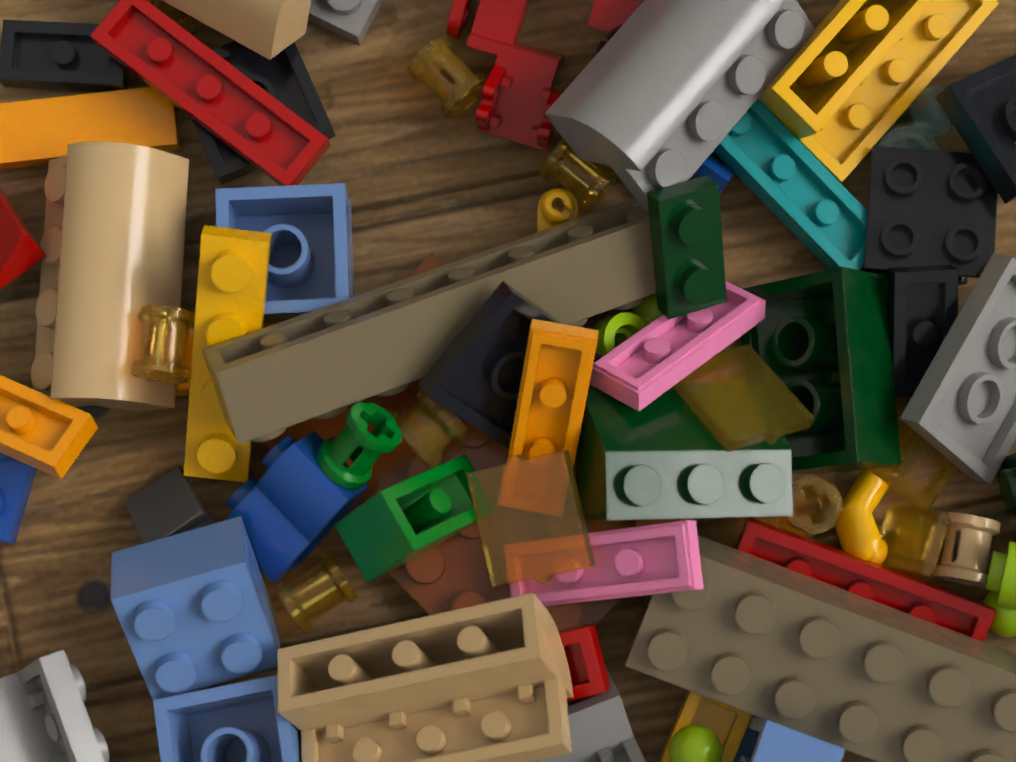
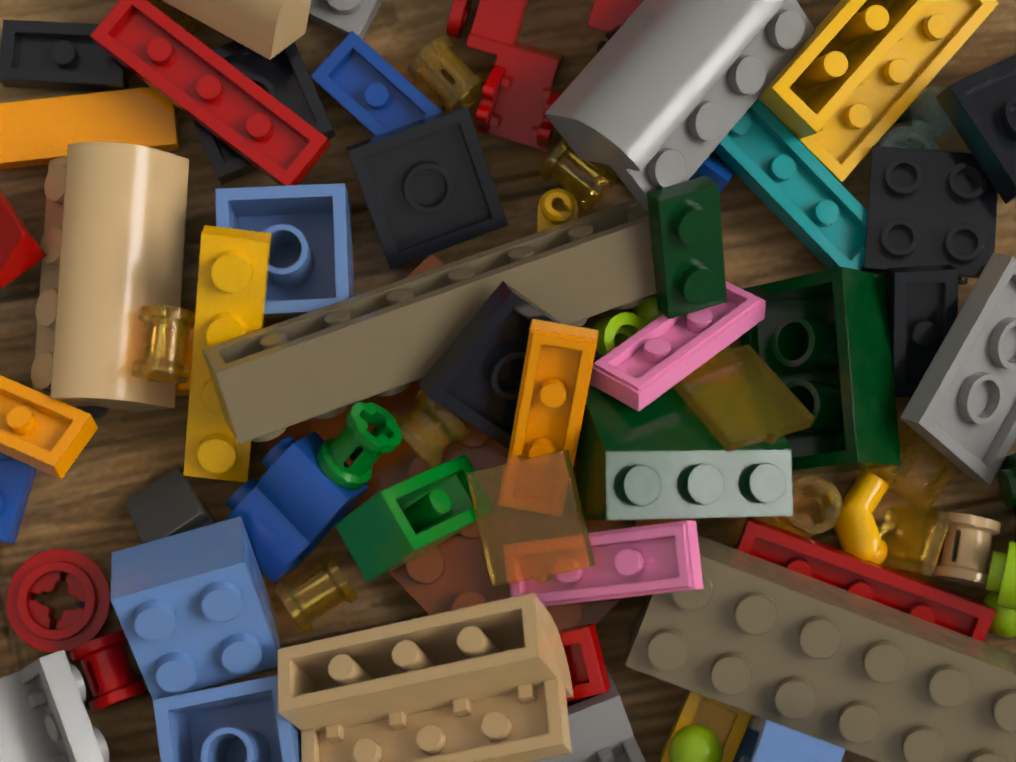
none -> red gear [6,549,112,653]
none -> red bush [69,630,146,713]
none -> blue plate [310,31,442,136]
none -> black plate [345,104,508,269]

